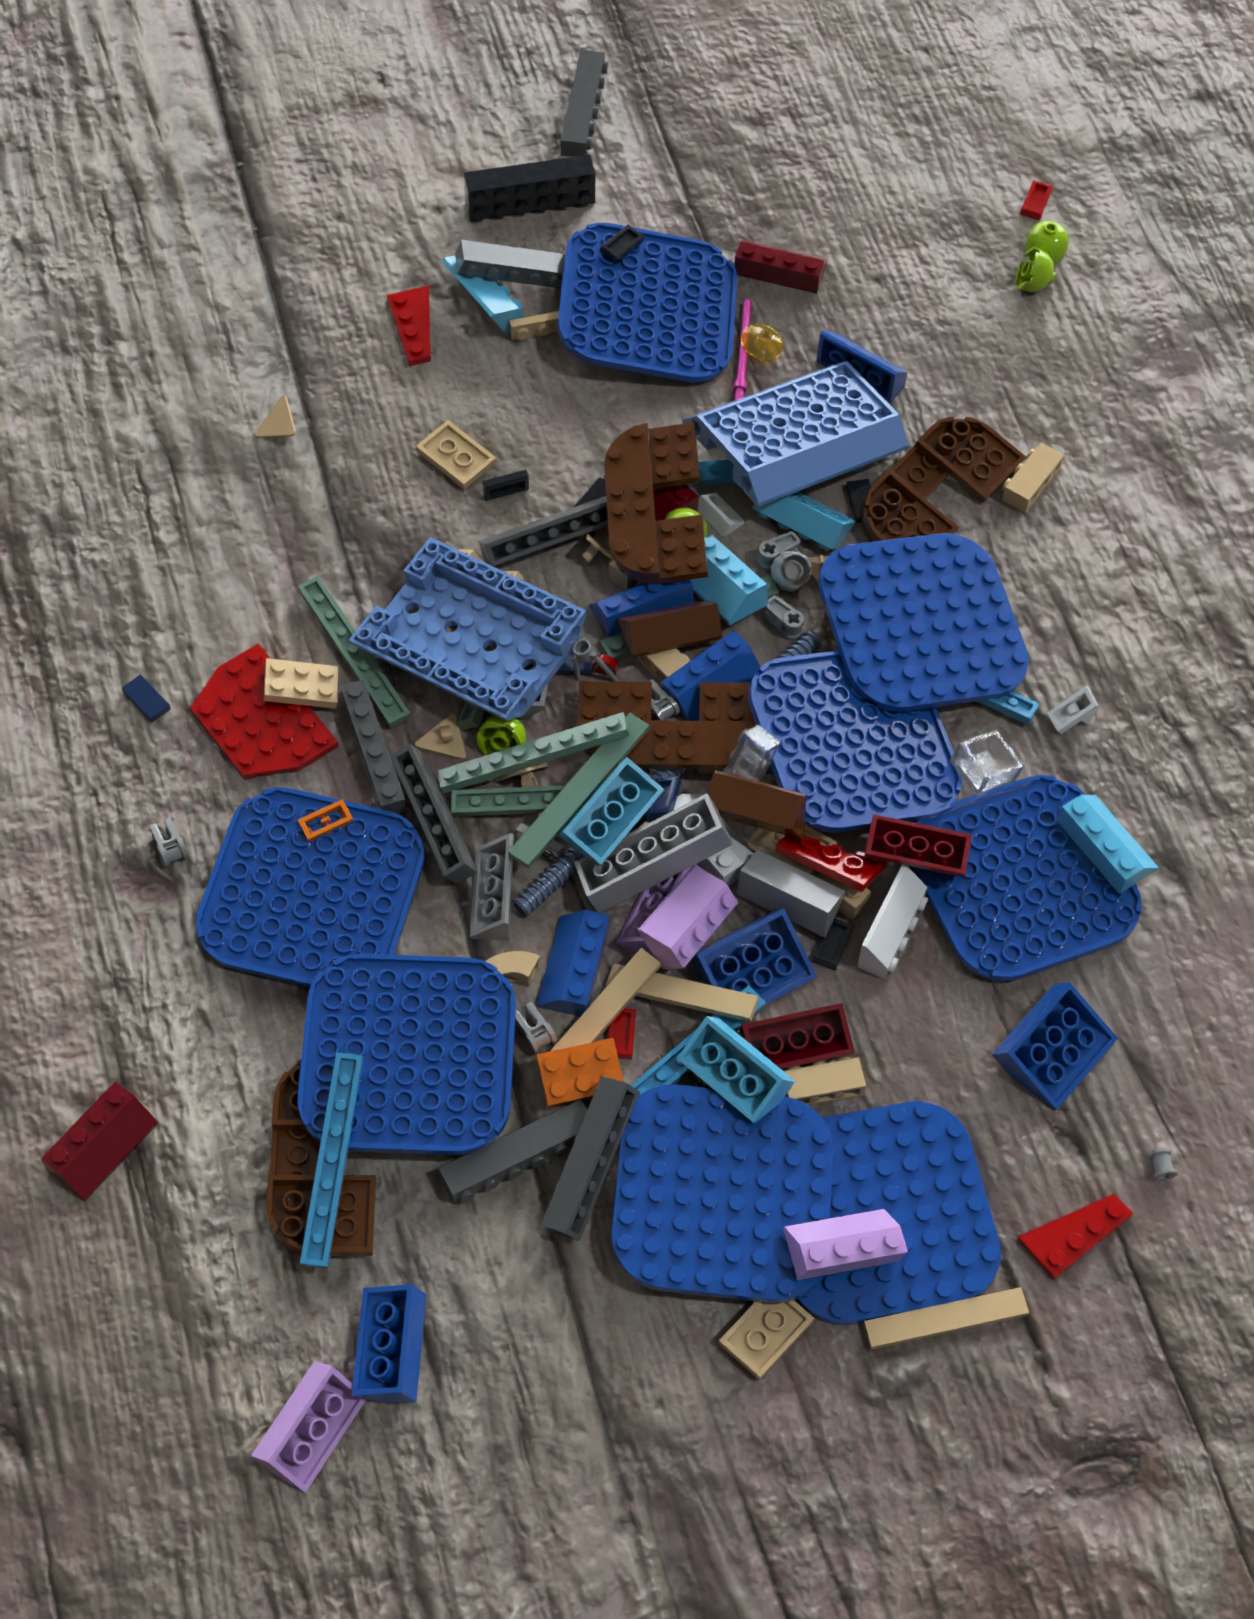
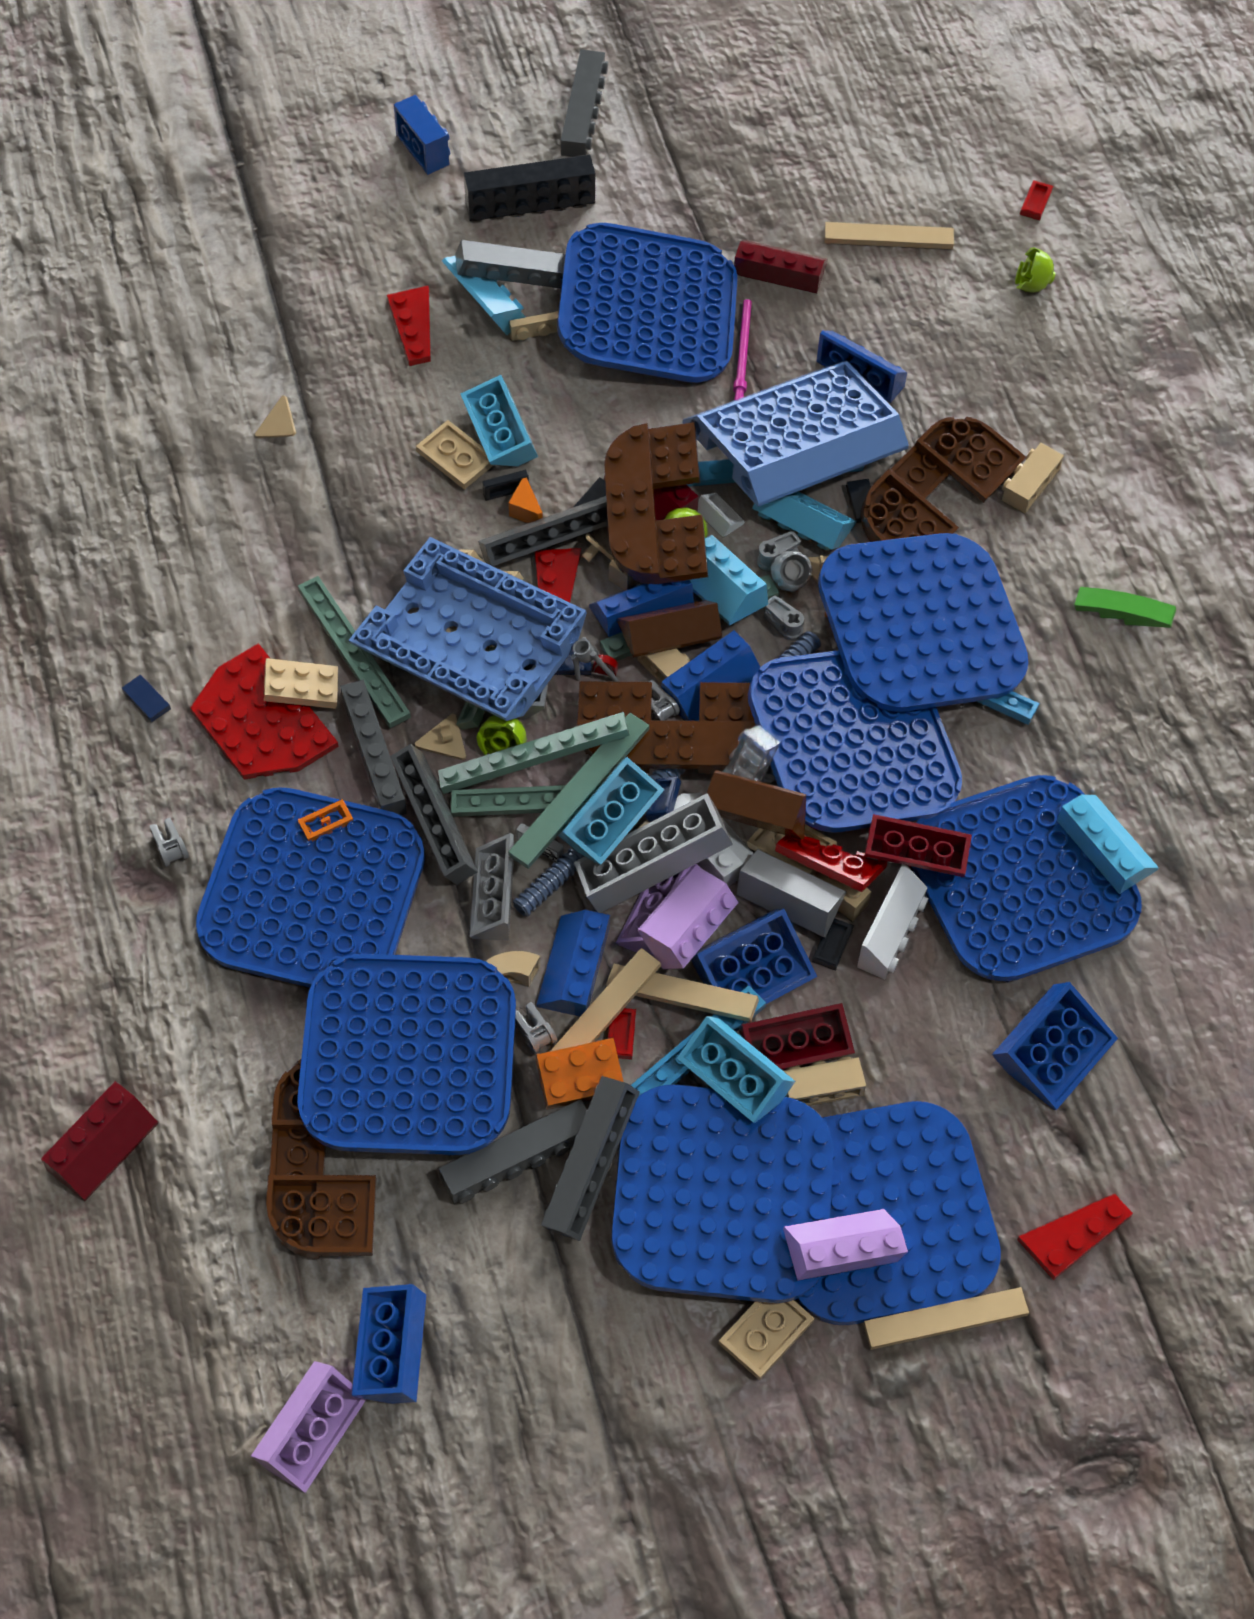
dark azure plate [300,1052,364,1269] -> none
tan piece [496,762,548,787] -> none
black tile [599,224,645,264] -> none
clear yellow dish [741,324,783,361] -> none
clear piece [950,730,1025,797] -> none
lime cylinder [1025,220,1069,264] -> none
white slope [1047,686,1099,734] -> none
light grey bush [1147,1147,1178,1181] -> none
none -> blue brick [394,95,451,175]
none -> medium azure slope [461,375,538,466]
none -> orange slope [509,477,543,523]
none -> red wing [535,548,581,603]
none -> tan tile [825,222,954,249]
none -> bright green slope [1074,587,1176,628]

